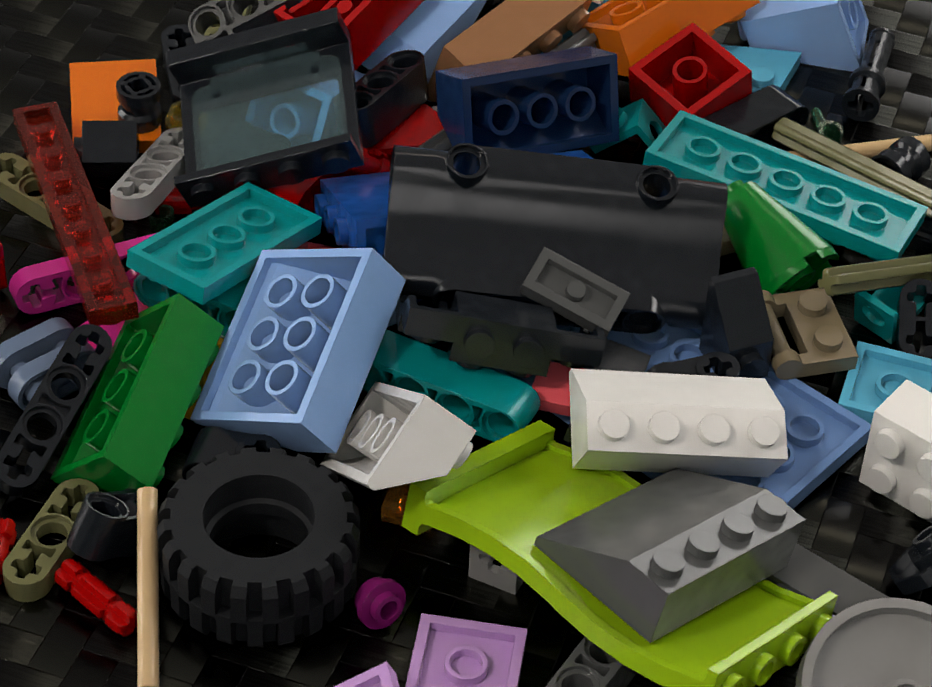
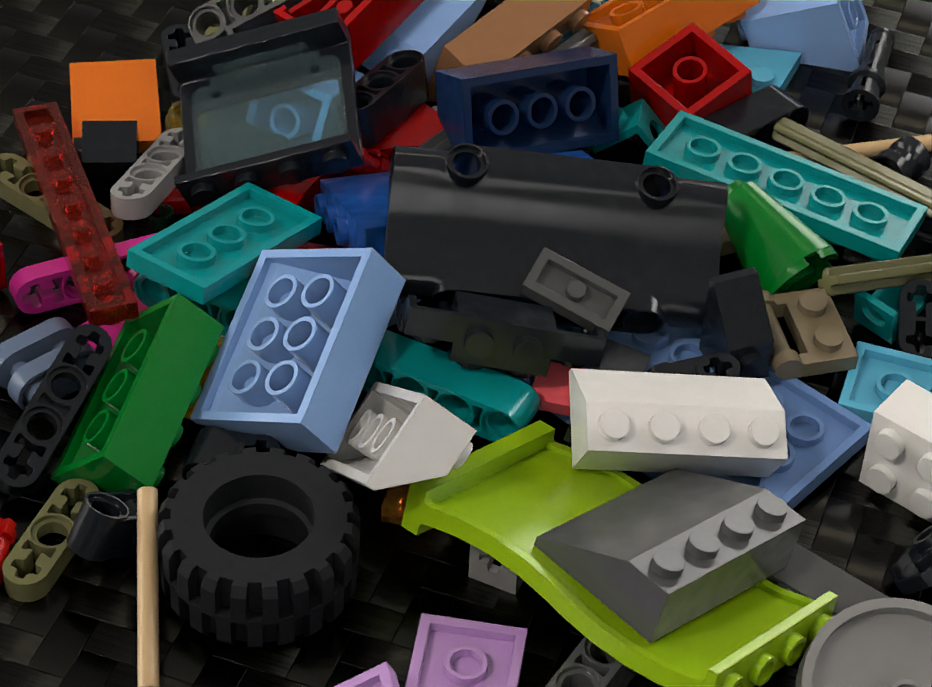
red axle [54,558,137,637] -> none
black wheel [116,72,162,134] -> none
magenta plate [354,577,406,630] -> none
clear green hand [811,108,844,144] -> none

